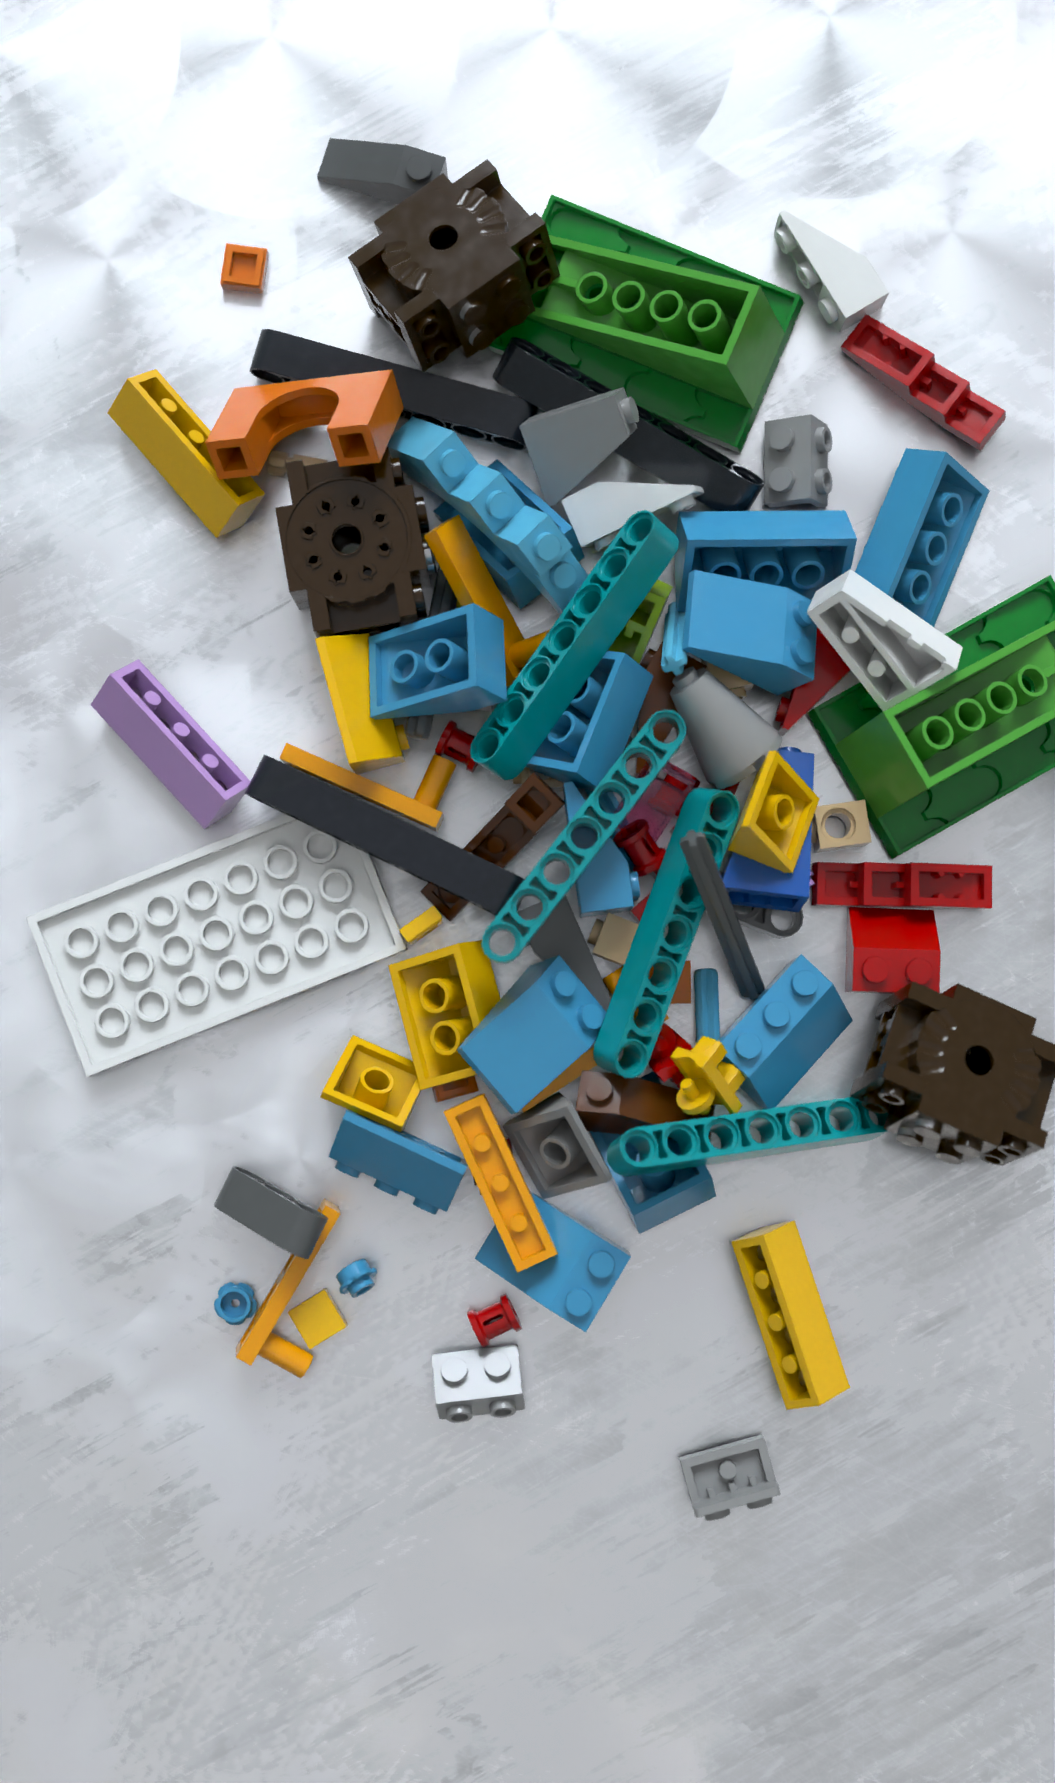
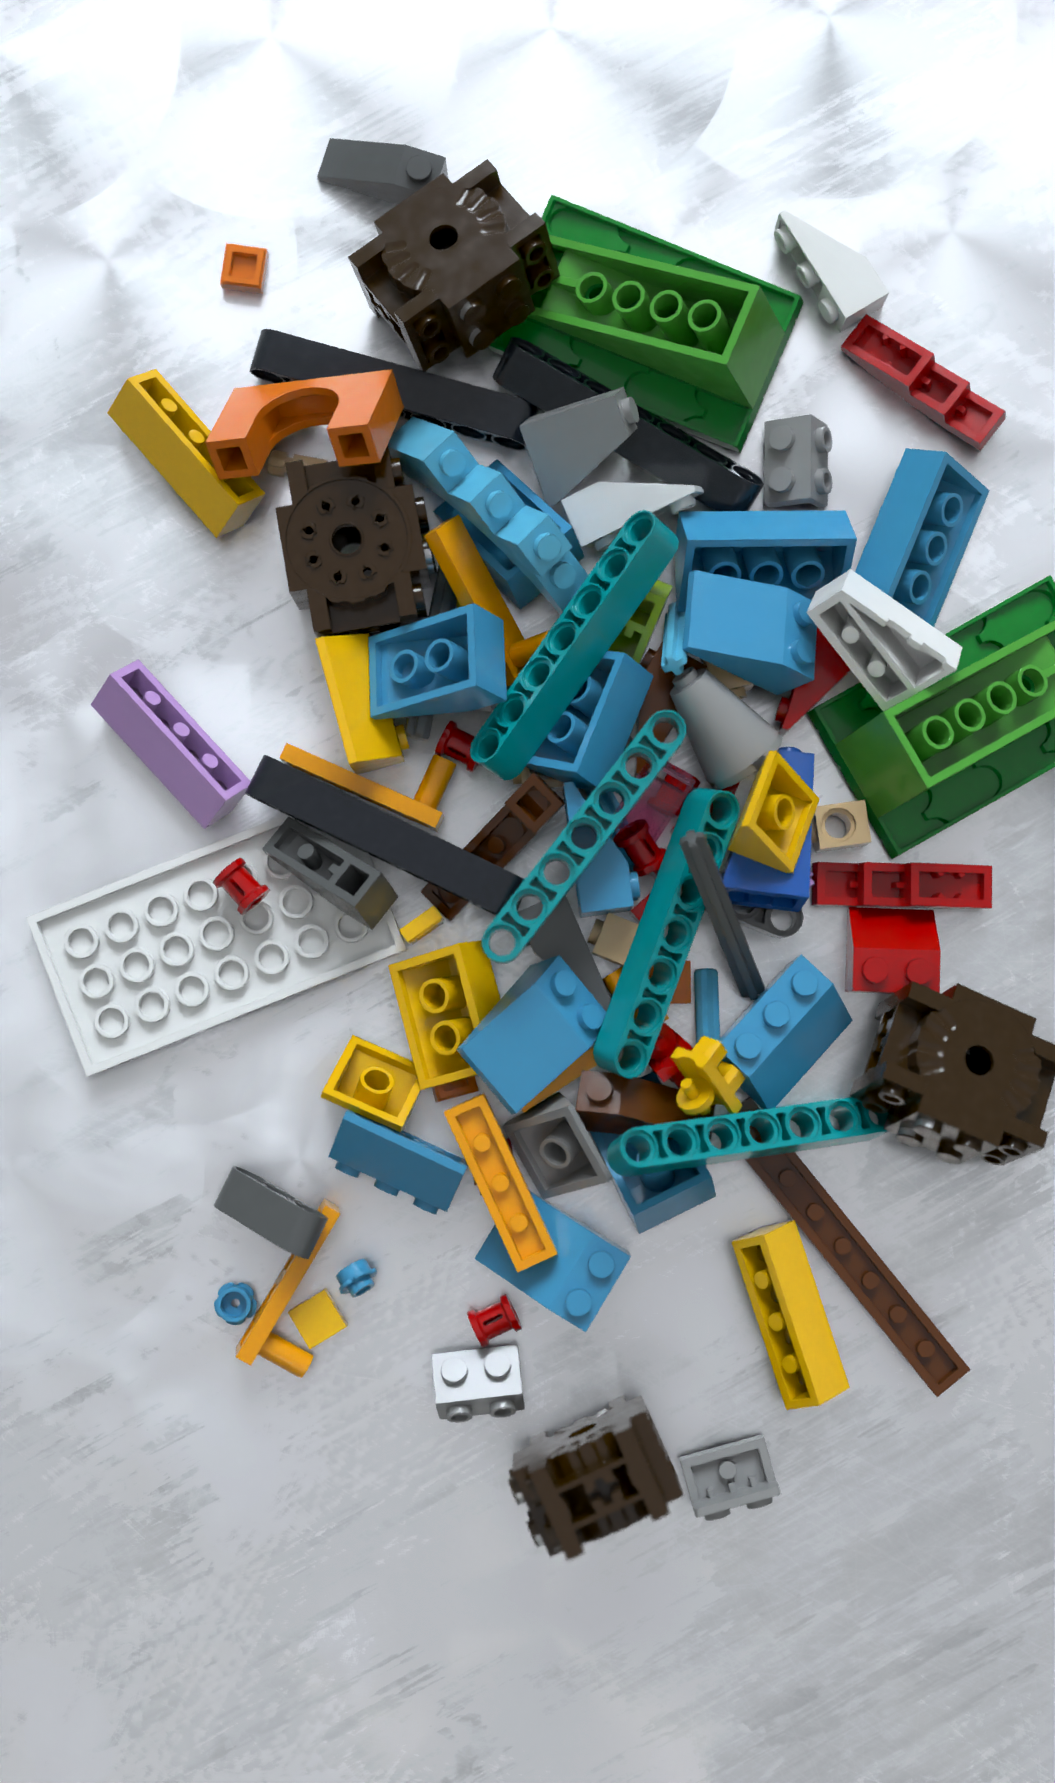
none -> red bush [213,858,270,915]
none -> dark grey slope [262,816,398,930]
none -> dark brown piece [508,1395,684,1561]
none -> reddish brown plate [728,1097,971,1397]

